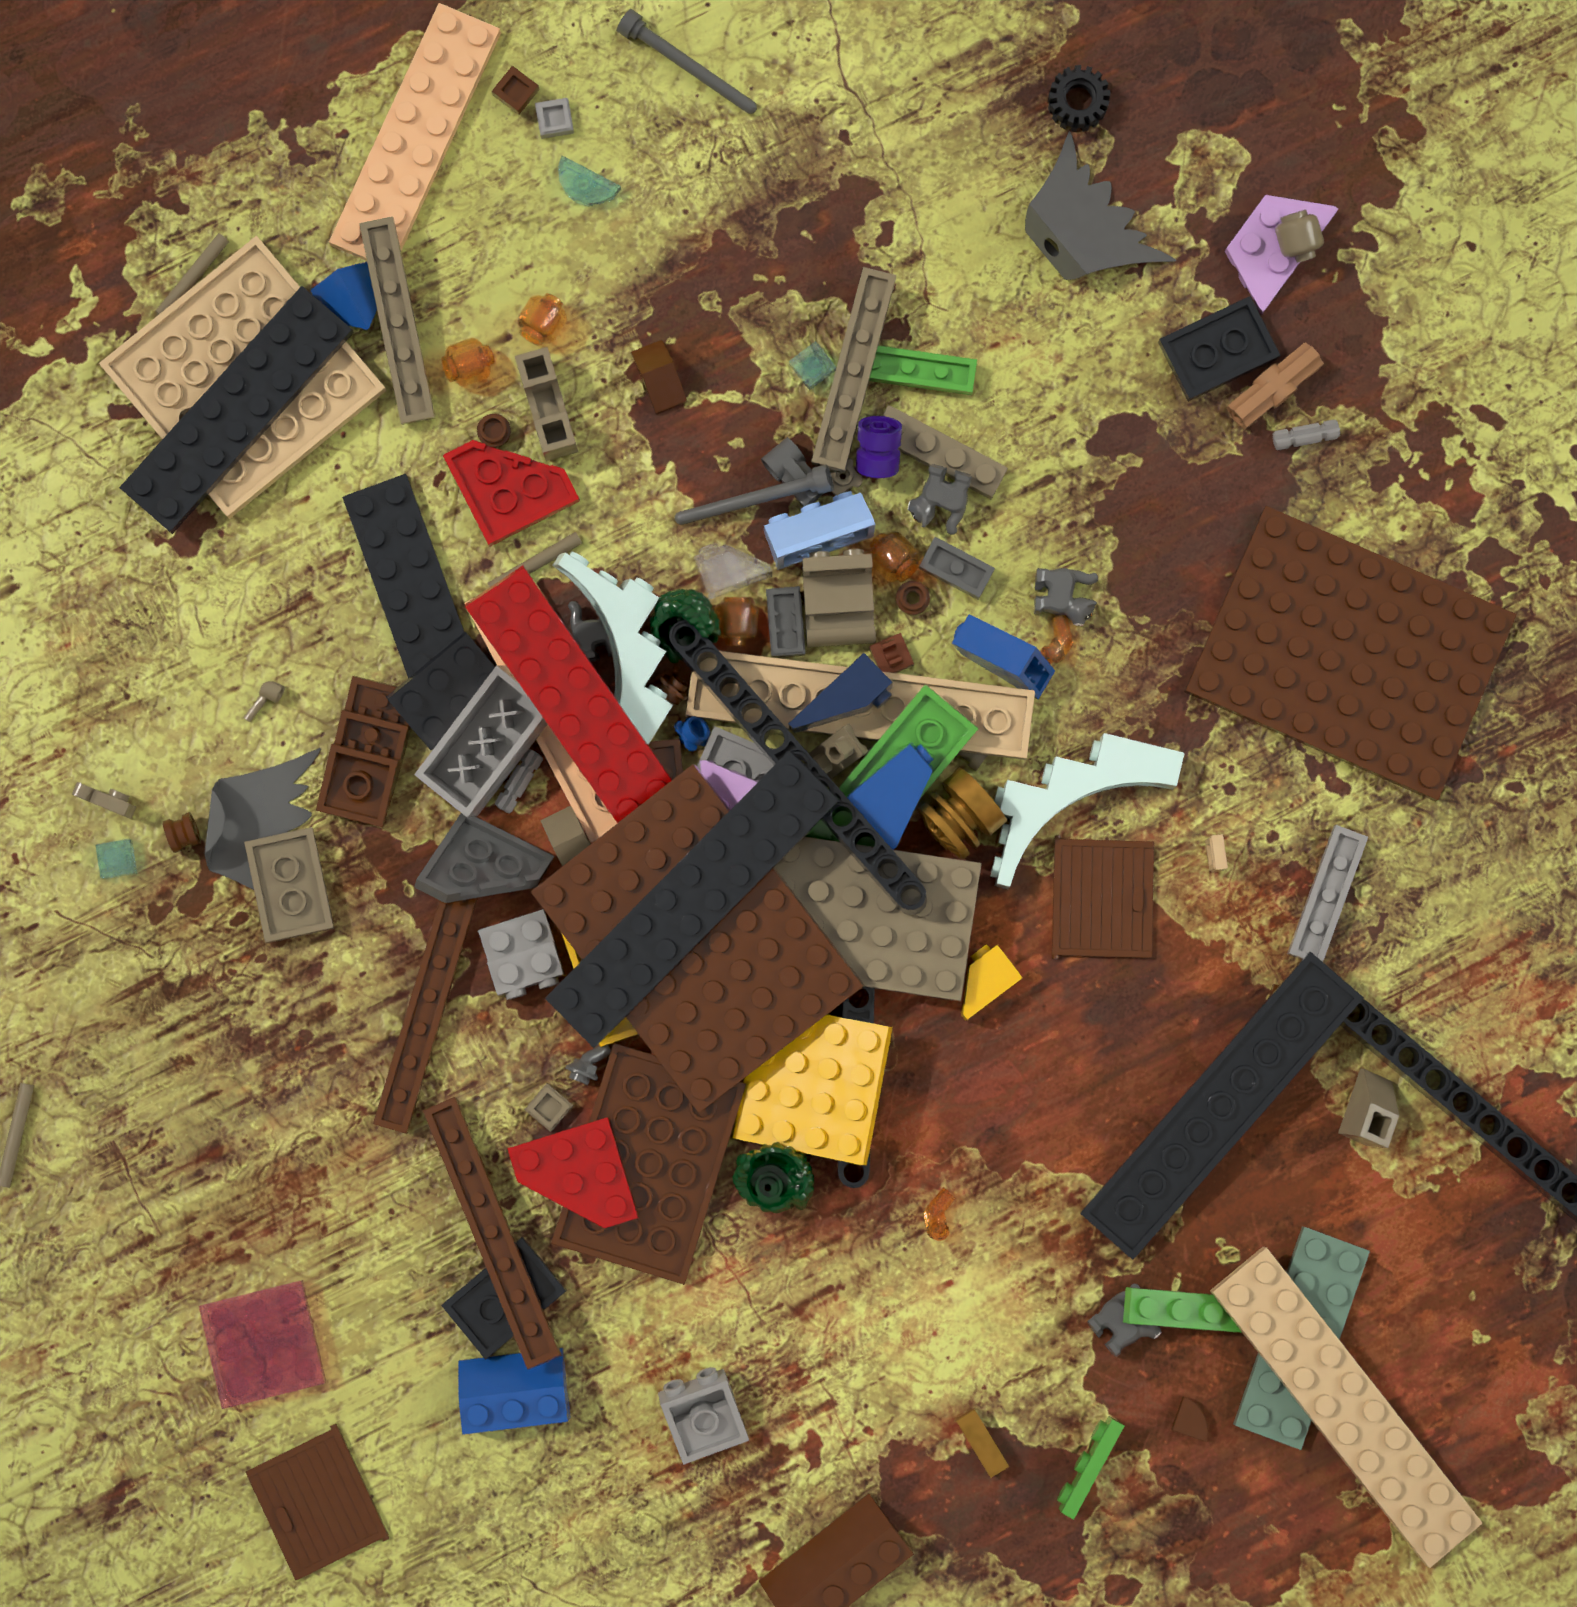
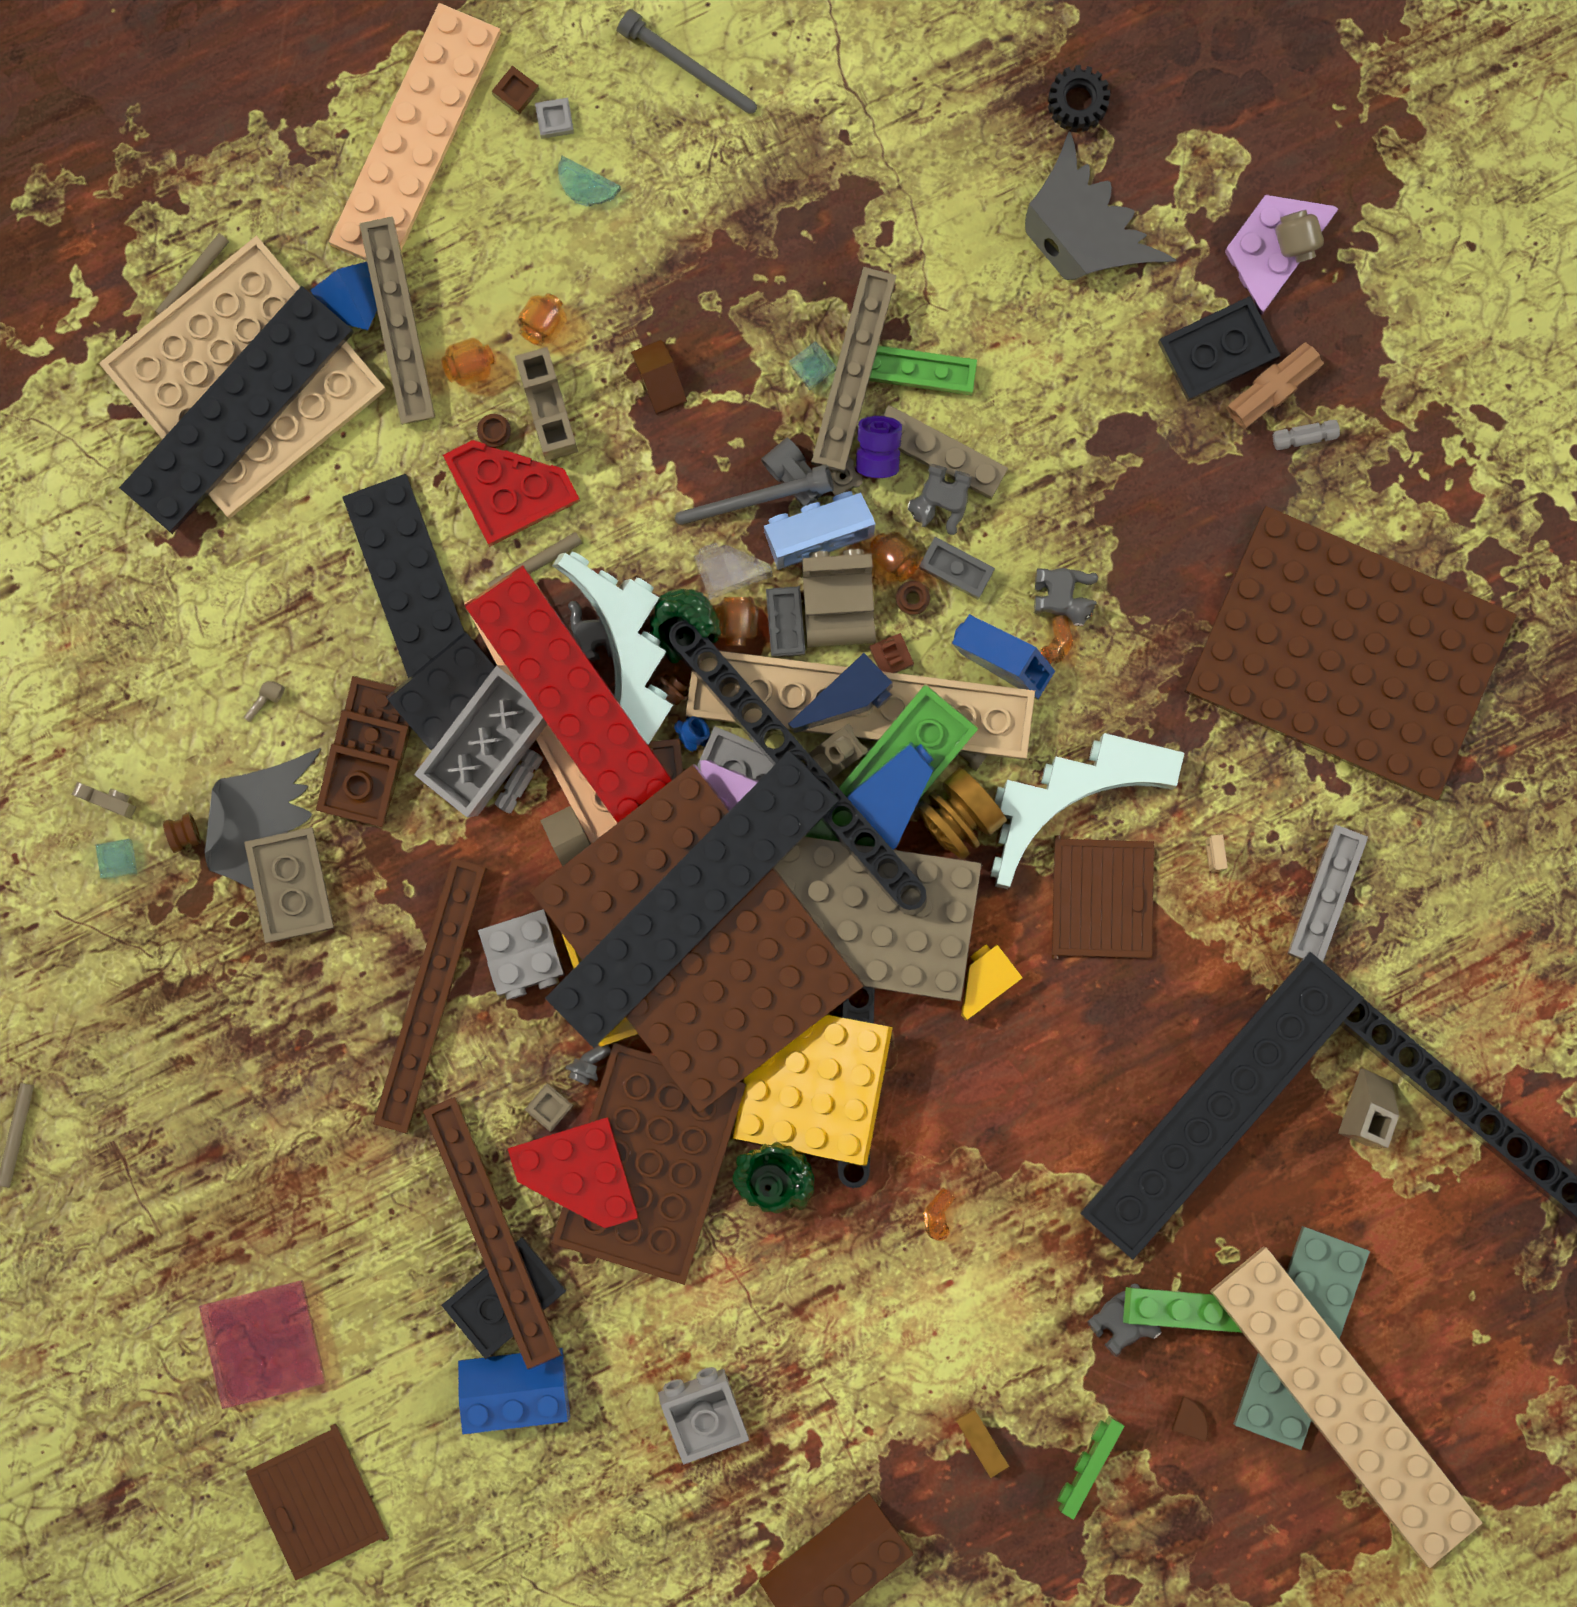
dark grey plate [414,813,554,903] -> none

